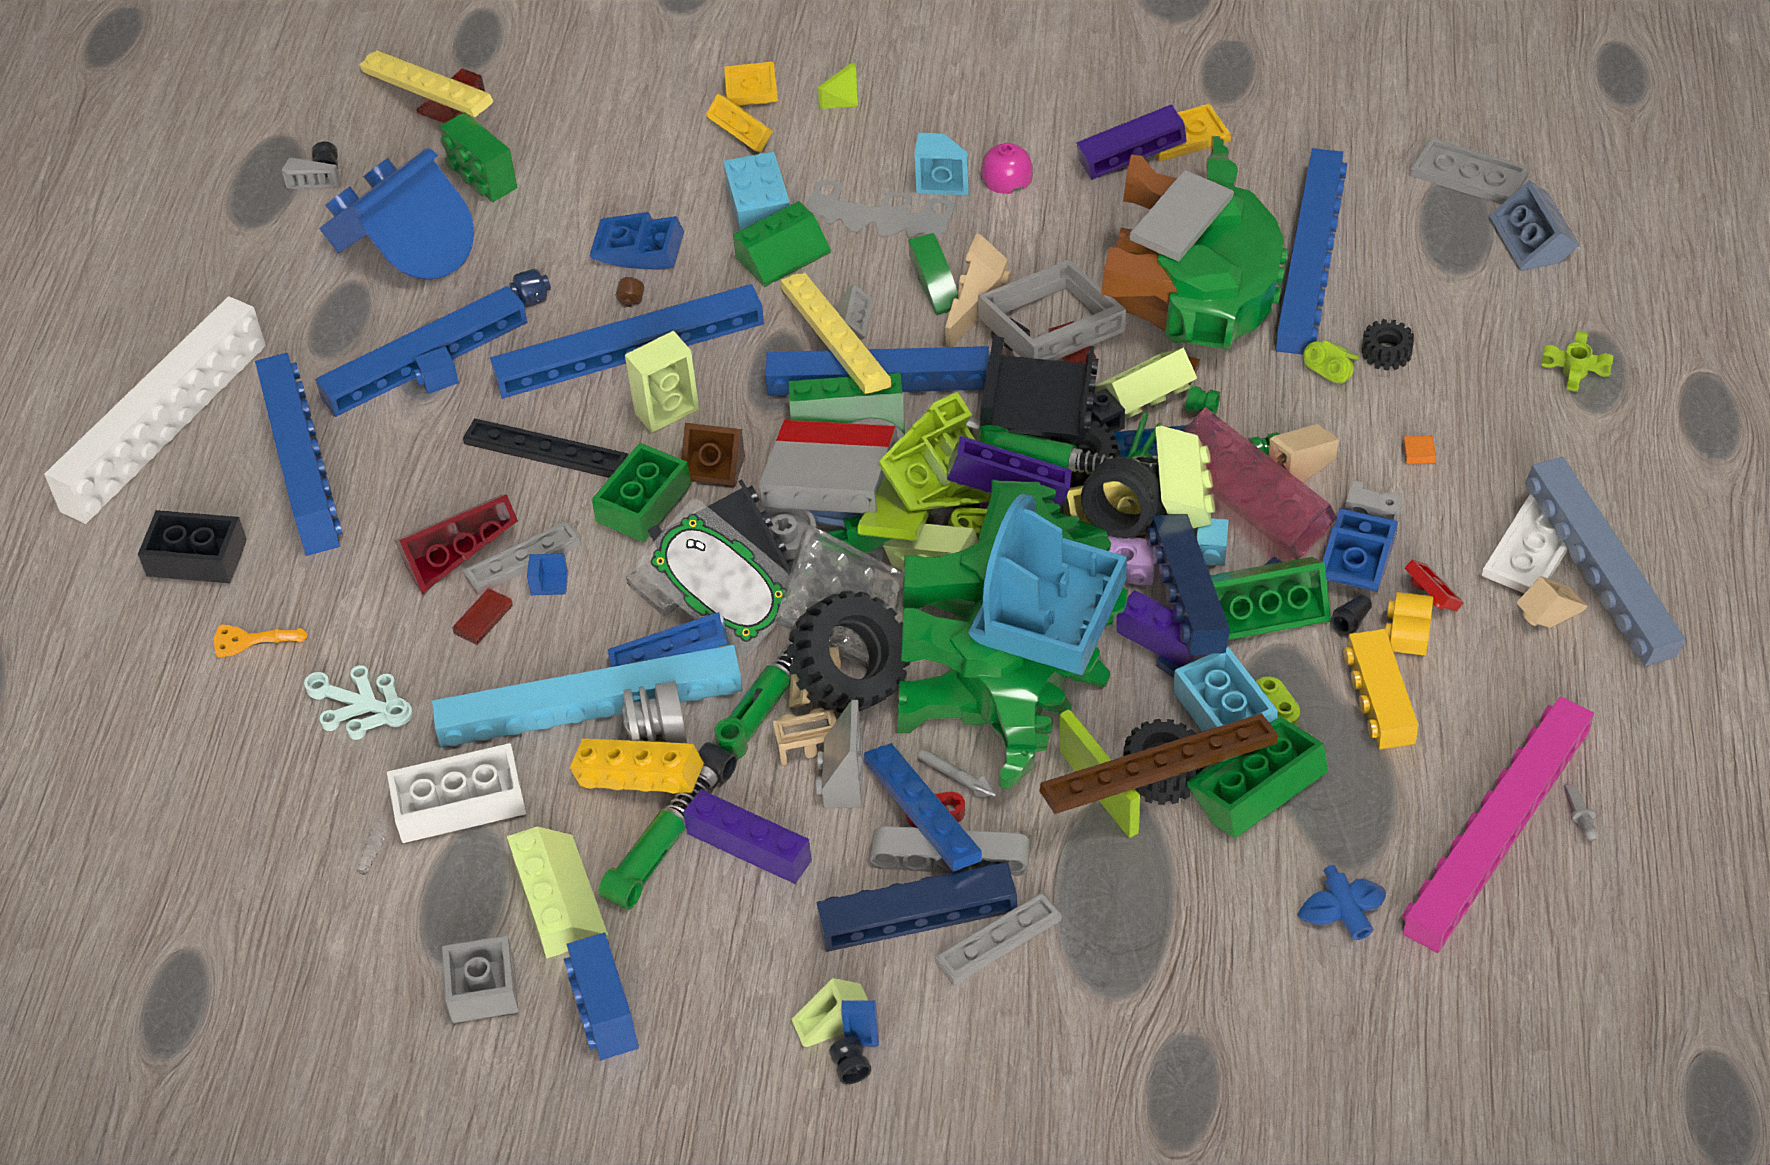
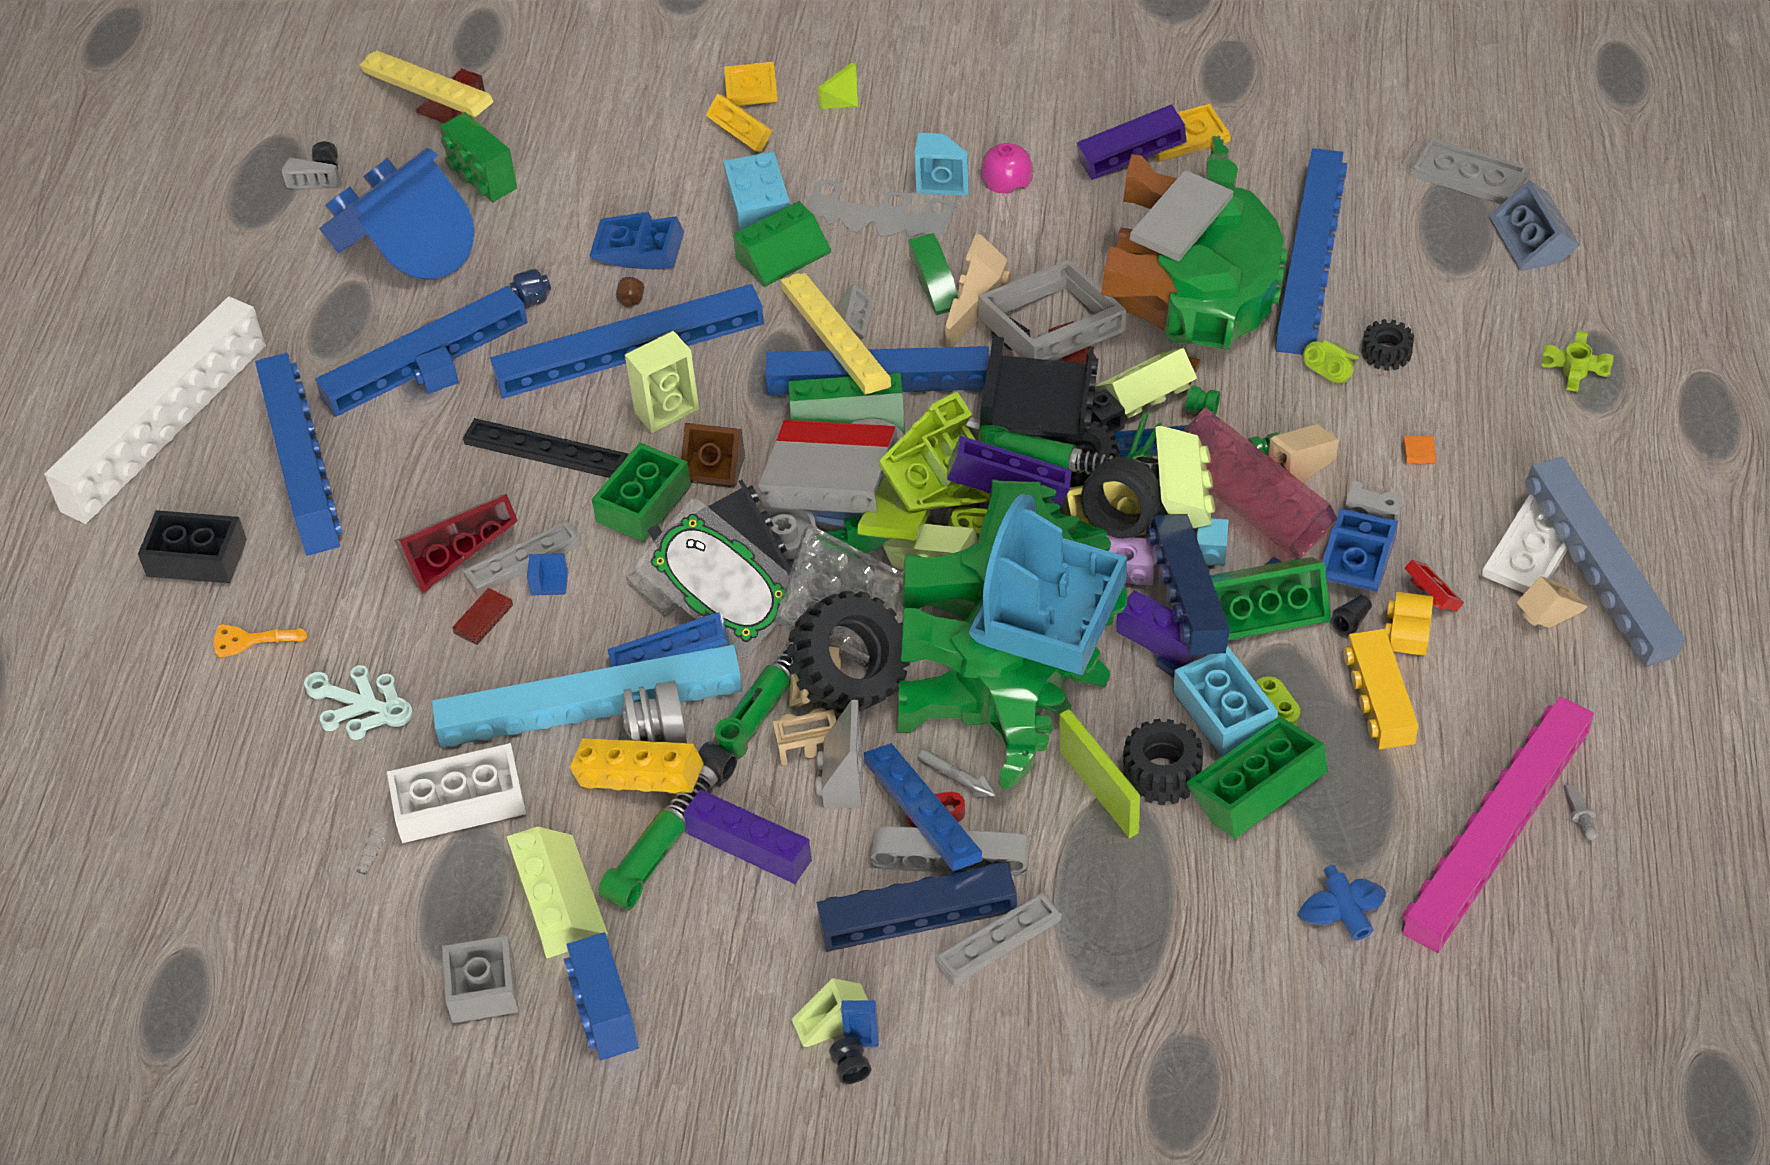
reddish brown plate [1039,713,1278,814] -> none

